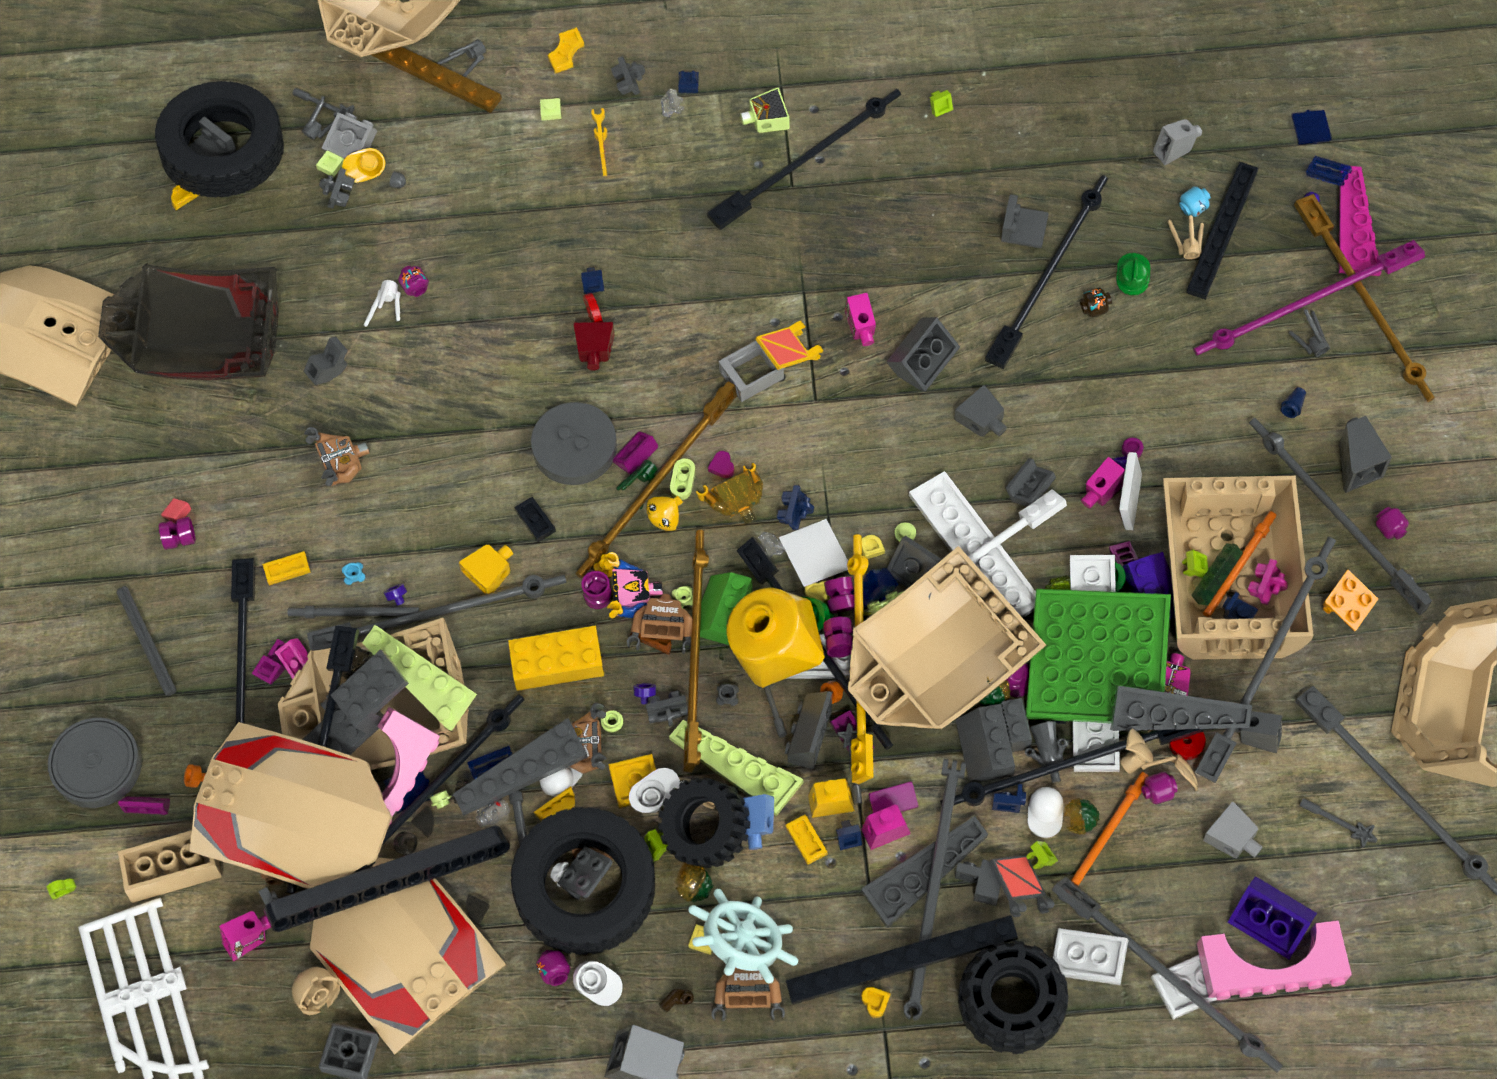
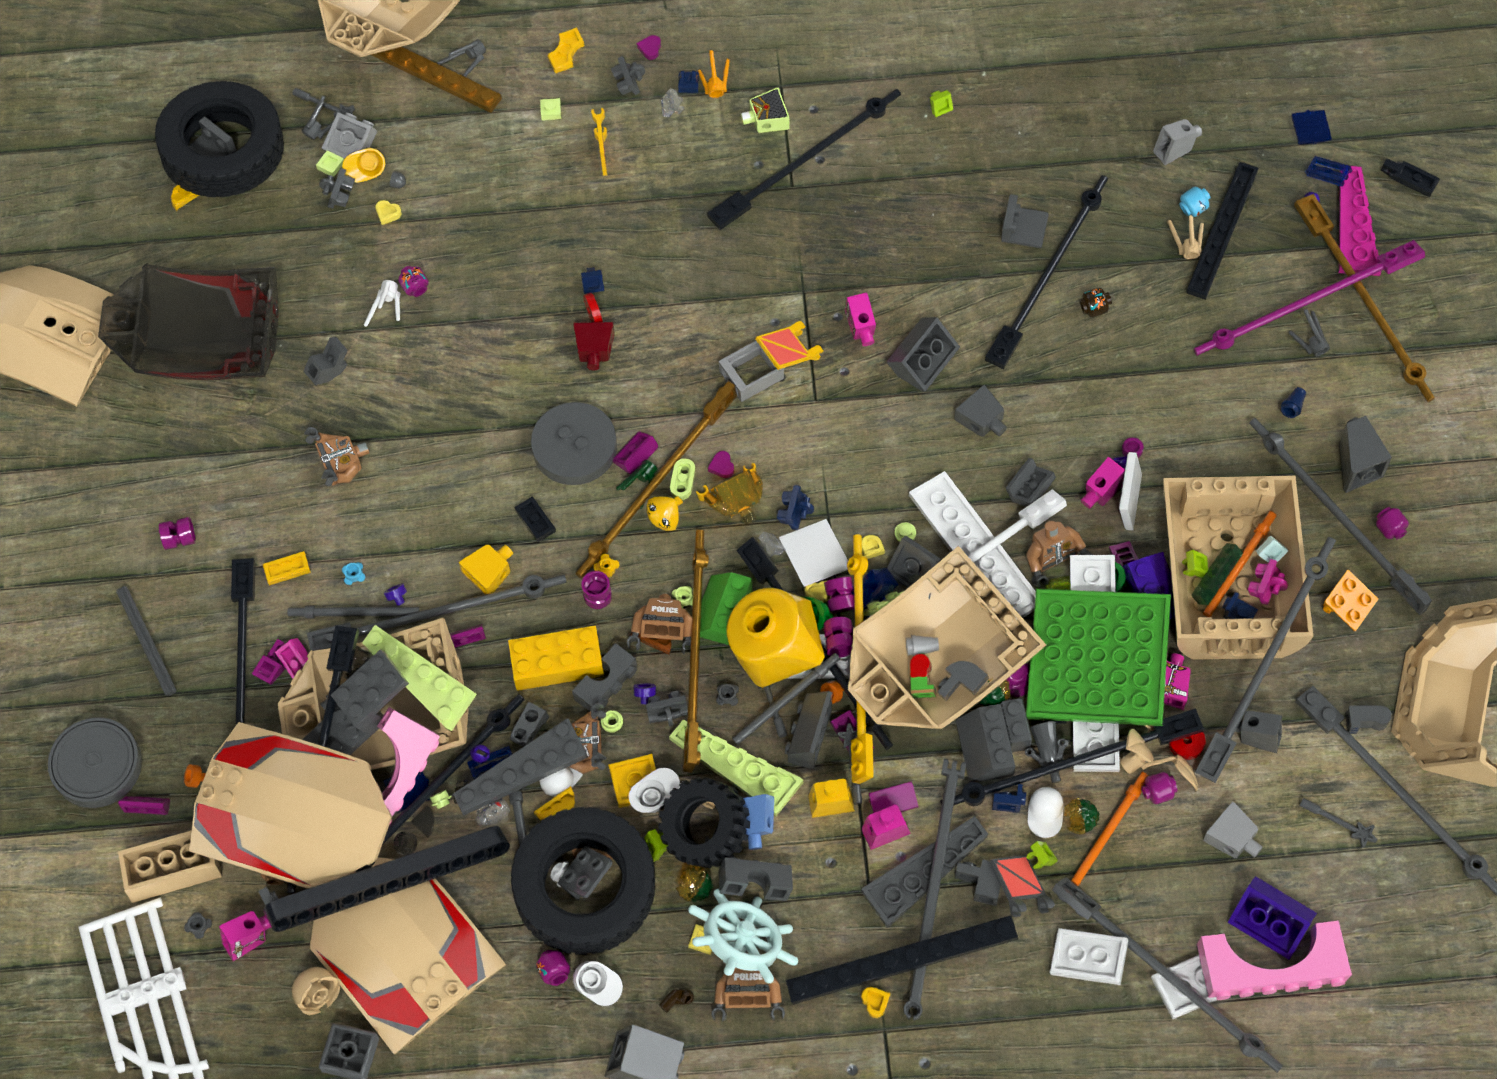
lime tile [46,879,76,900] -> none
coral slope [161,498,191,523] -> none
clear smoke tile [466,894,490,926] -> none
torso [604,552,663,619] -> none
yellow plate [785,814,828,865] -> none
dark blue tile [836,820,862,850] -> none
black tyre [958,941,1069,1054] -> none
dark grey wing [1110,685,1252,731] -> none
green piece [1116,253,1151,296] -> none
none -> dark grey plate [184,912,212,939]
none -> light yellow tile [376,200,402,225]
none -> magenta slope [450,624,486,648]
none -> dark purple hinge [471,745,490,763]
none -> dark grey leg [510,702,549,747]
none -> dark grey arch [572,643,637,712]
none -> magenta tile [637,35,661,60]
none -> light orange plant [698,50,730,98]
none -> dark grey arch [718,857,793,901]
none -> dark grey bar [732,653,840,745]
none -> light grey cone [906,635,939,656]
none -> leg [910,654,936,698]
none -> dark grey brick [938,661,989,701]
none -> medium nougat torso [1026,521,1093,588]
none -> light aqua tile [1256,536,1288,563]
none -> dark grey leg [1345,706,1392,734]
none -> black hinge [1381,158,1440,198]

